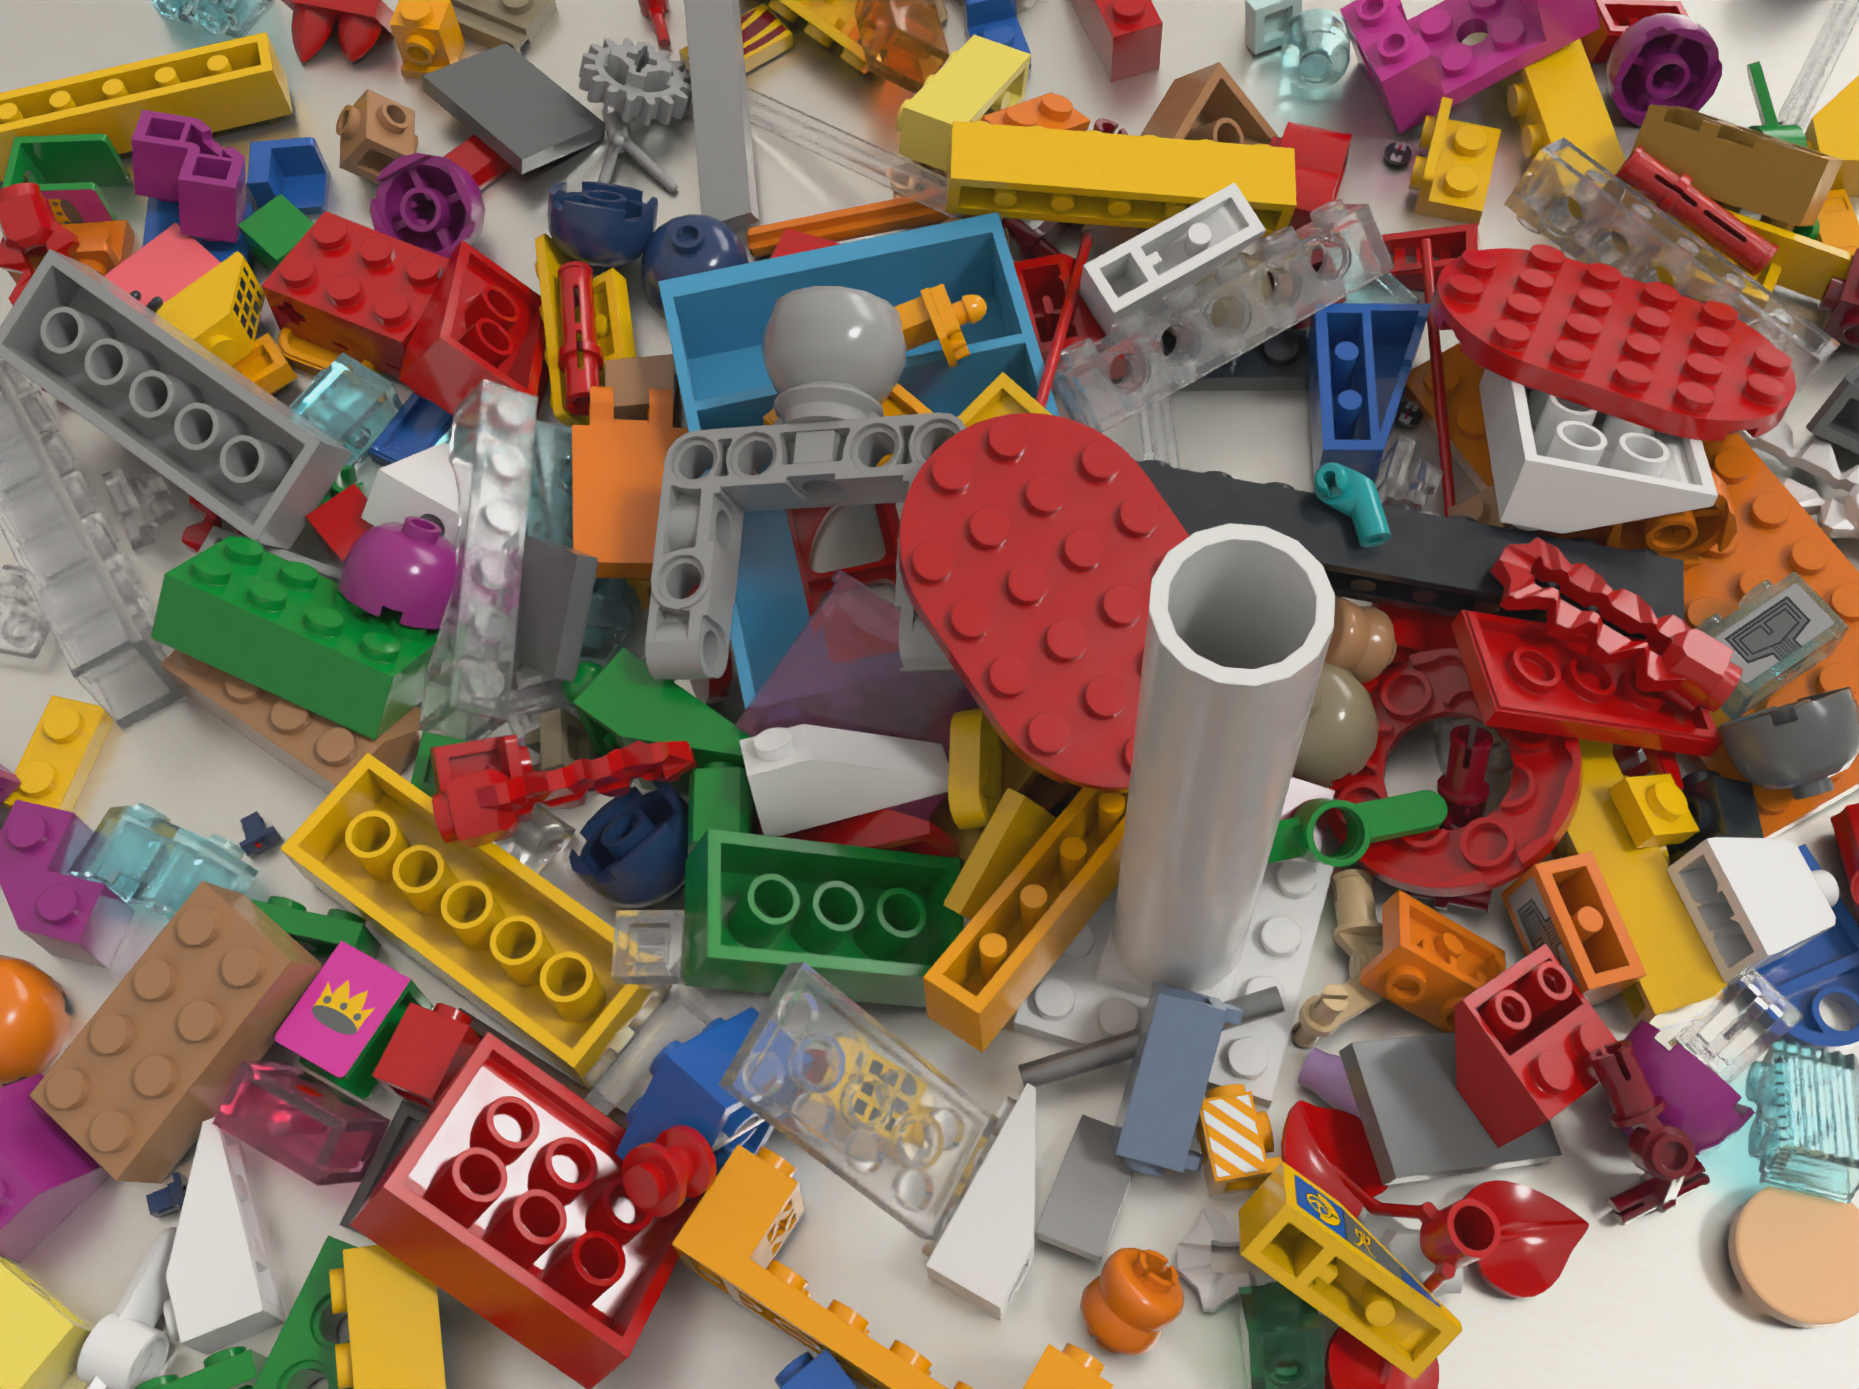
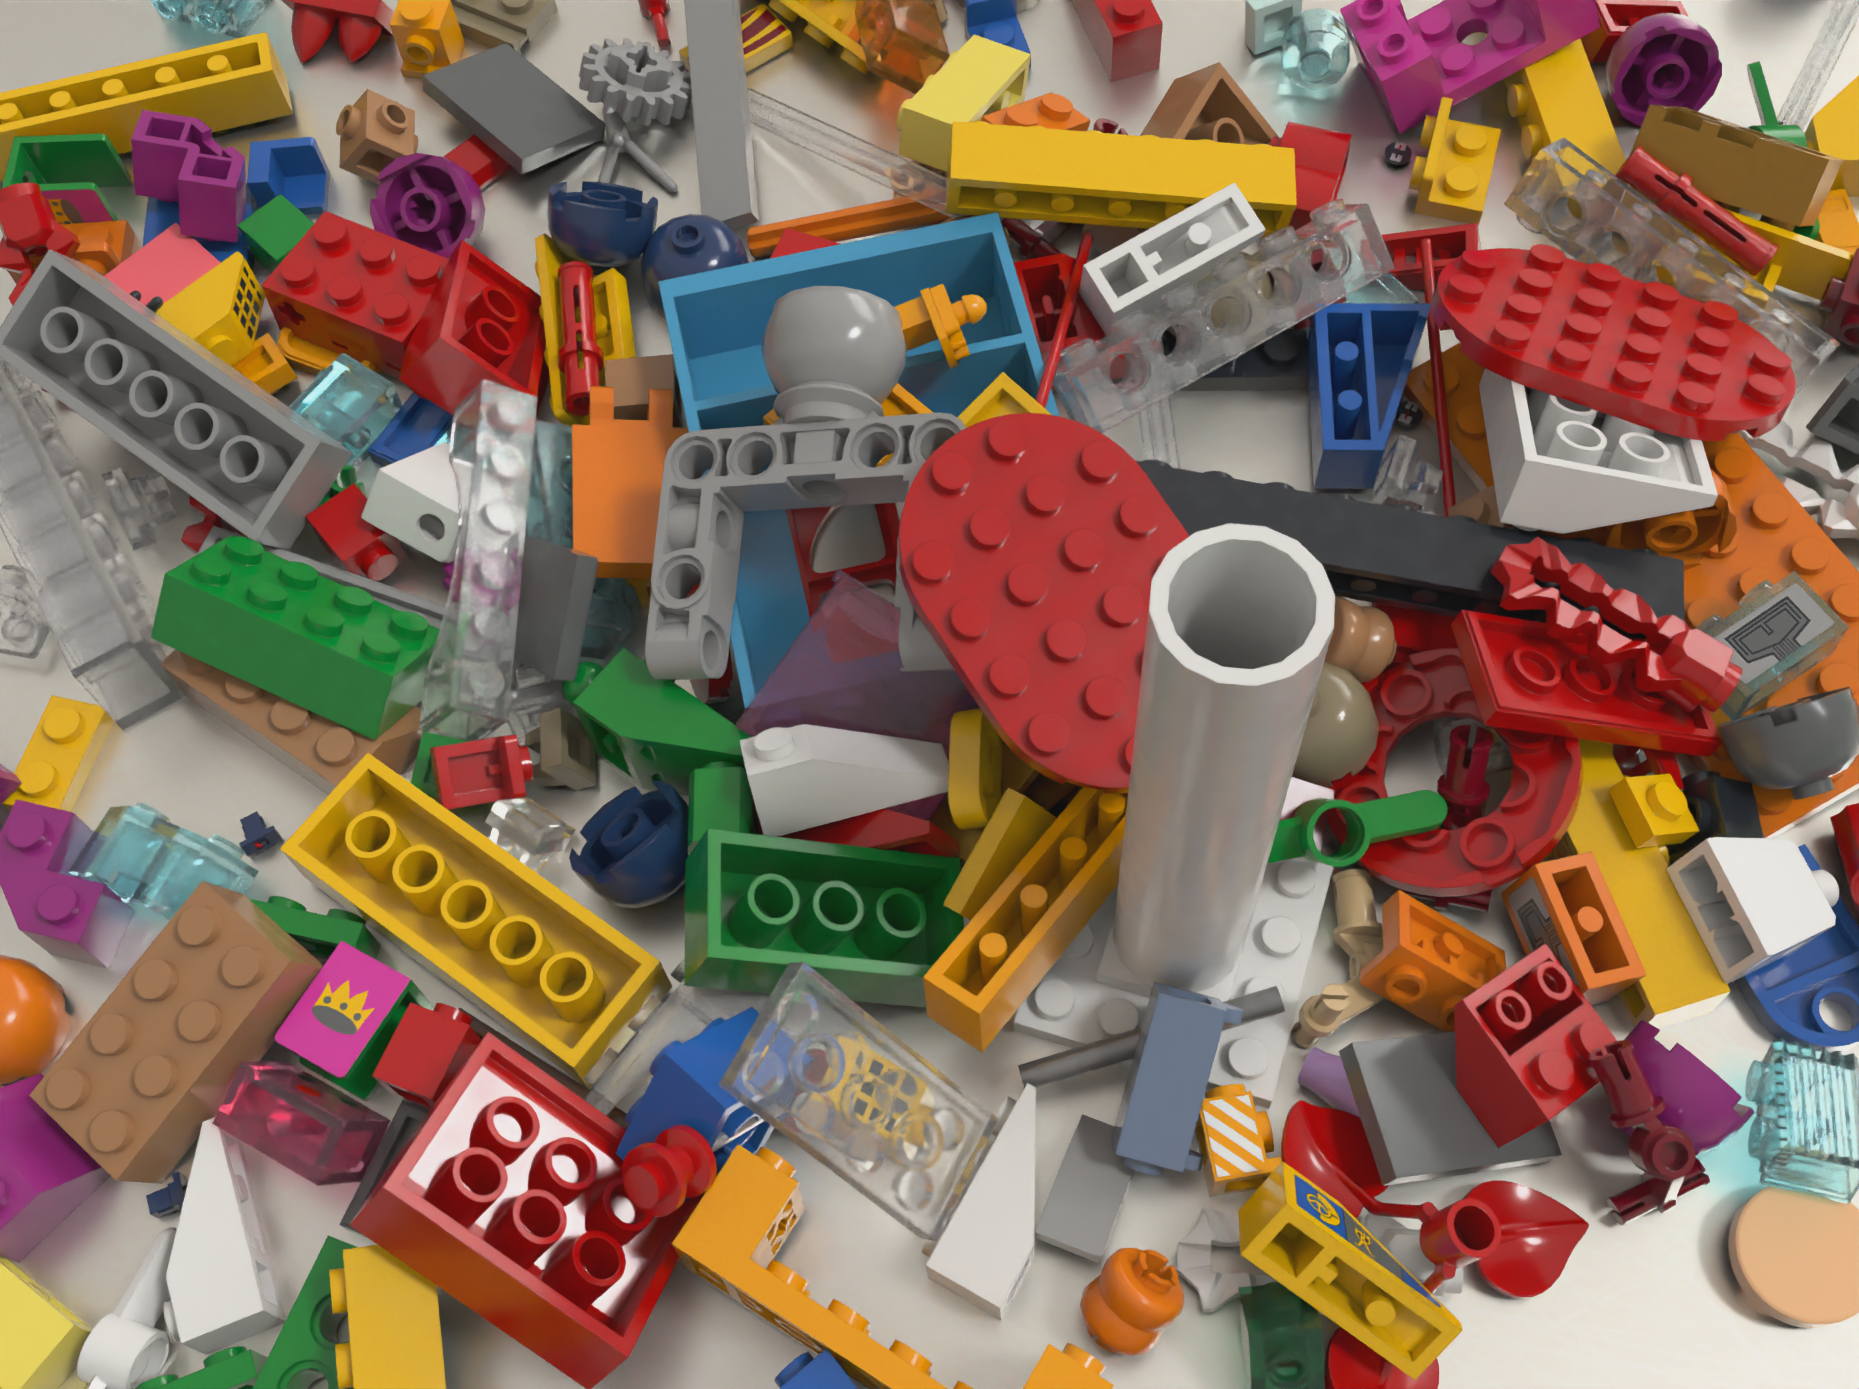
magenta cylinder [338,516,467,629] -> none
red sword [432,741,697,849] -> none
clear tile [611,910,688,989] -> none
teal arm [1313,462,1391,548] -> none
clear tile [1668,964,1804,1084] -> none

